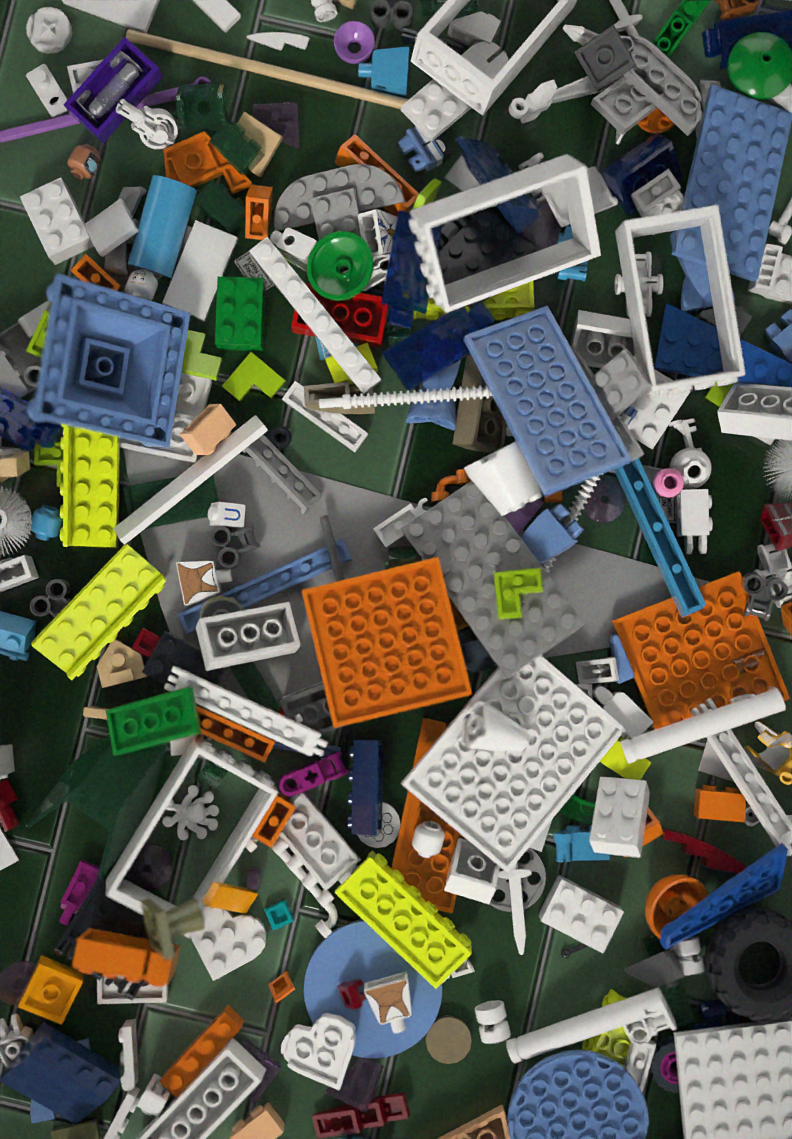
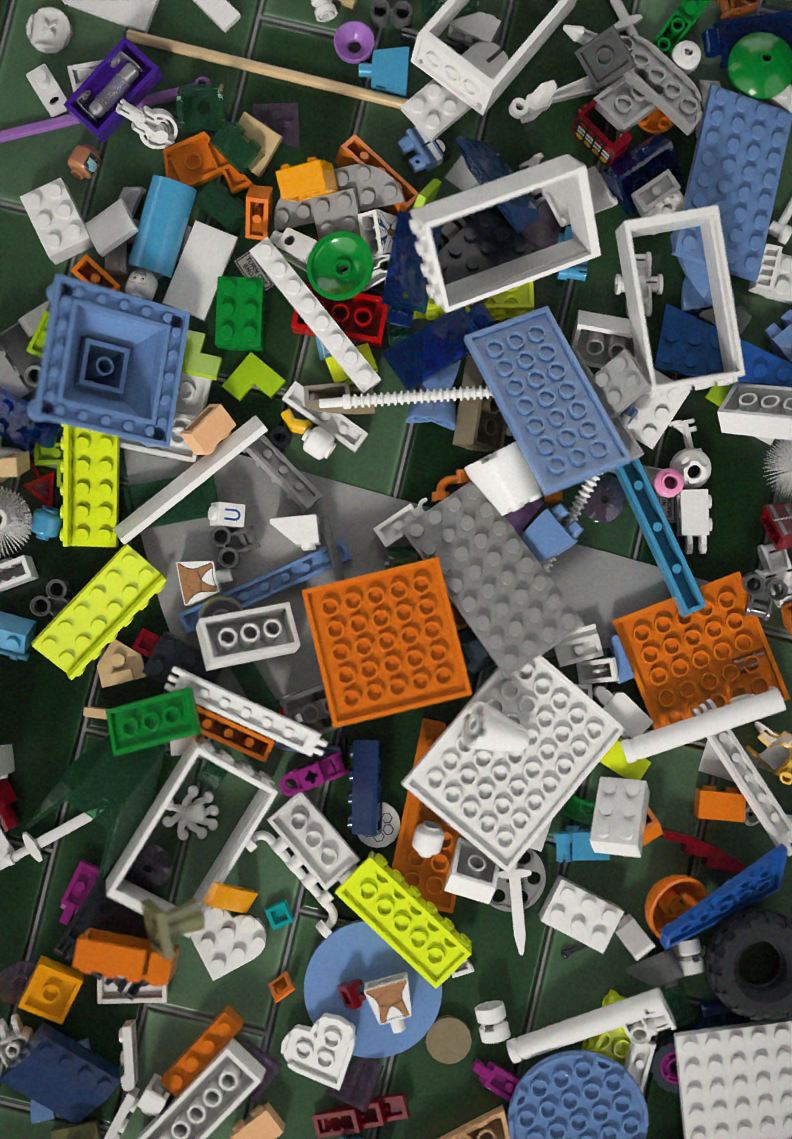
white sticker [247,32,309,50] -> none
clear purple tile [247,866,262,889] -> none
orange brick [252,793,298,848] -> none
lime tile [493,568,543,620] -> none
none -> white sword [4,807,104,866]
none -> piece [23,447,55,507]
none -> white slope [270,514,321,551]
none -> light orange container [276,157,338,202]
none -> yellow arm [280,409,313,434]
none -> white head [302,426,337,460]
none -> magenta hinge [471,1058,521,1102]
none -> white plate [553,624,604,667]
none -> panel [571,99,633,169]
none -> white slope [615,913,655,960]
none -> white head [670,40,701,75]

